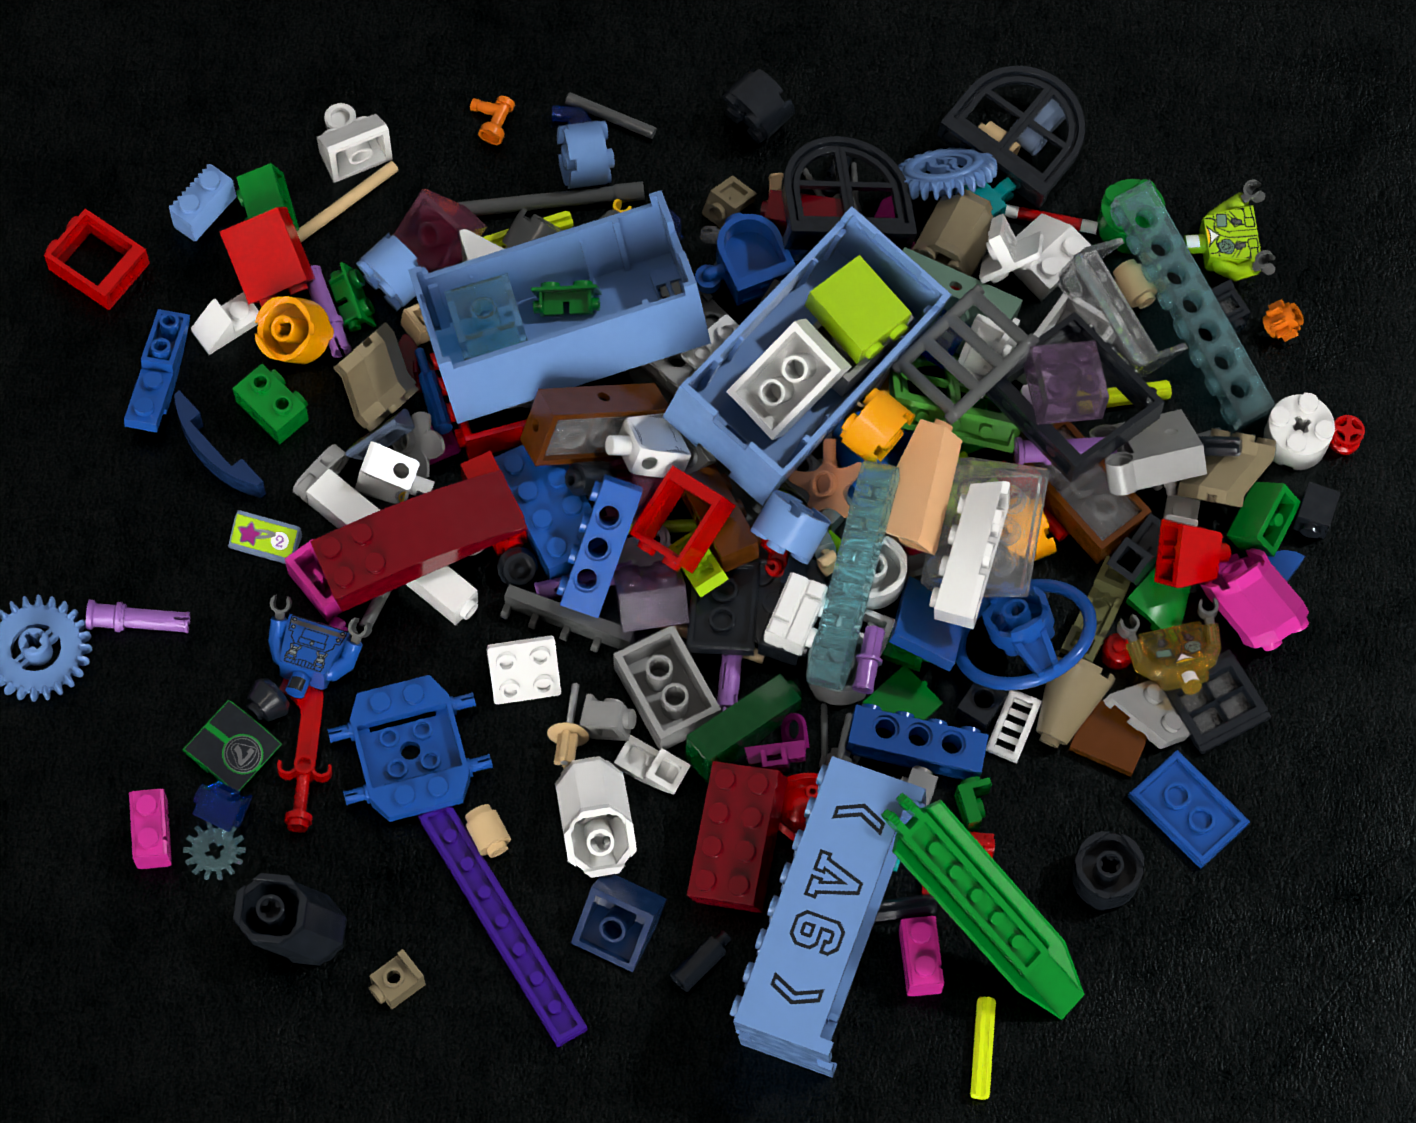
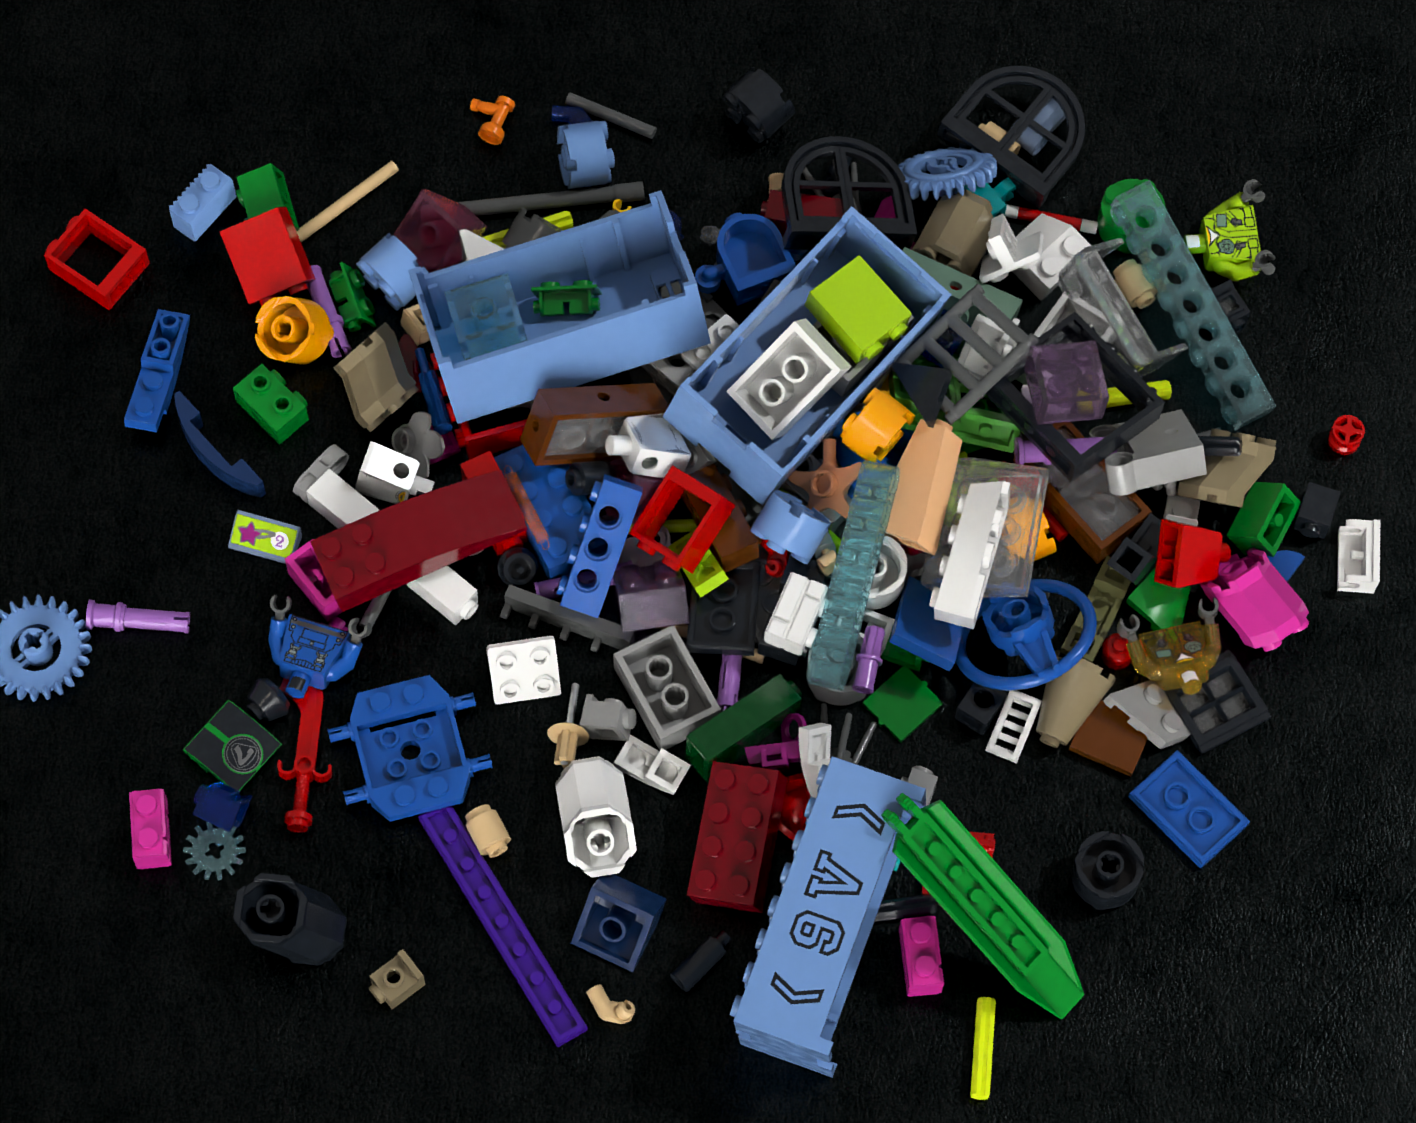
white slope [191,292,259,355] -> none
white slope [317,114,393,183] -> none
white tile [324,103,357,130] -> none
sand blue slope [345,408,415,461] -> none
dark tan bracket [702,175,757,228] -> none
blue brick [845,704,989,780] -> none
green bracket [954,776,992,832] -> none
orange gear [1263,299,1304,342] -> none
white brick [1263,393,1335,470] -> none
none -> piece [504,465,549,550]
none -> tan arm [586,984,635,1024]
none -> white slope [799,723,831,798]
none -> black tile [892,362,953,428]
none -> white hinge [1337,519,1380,594]

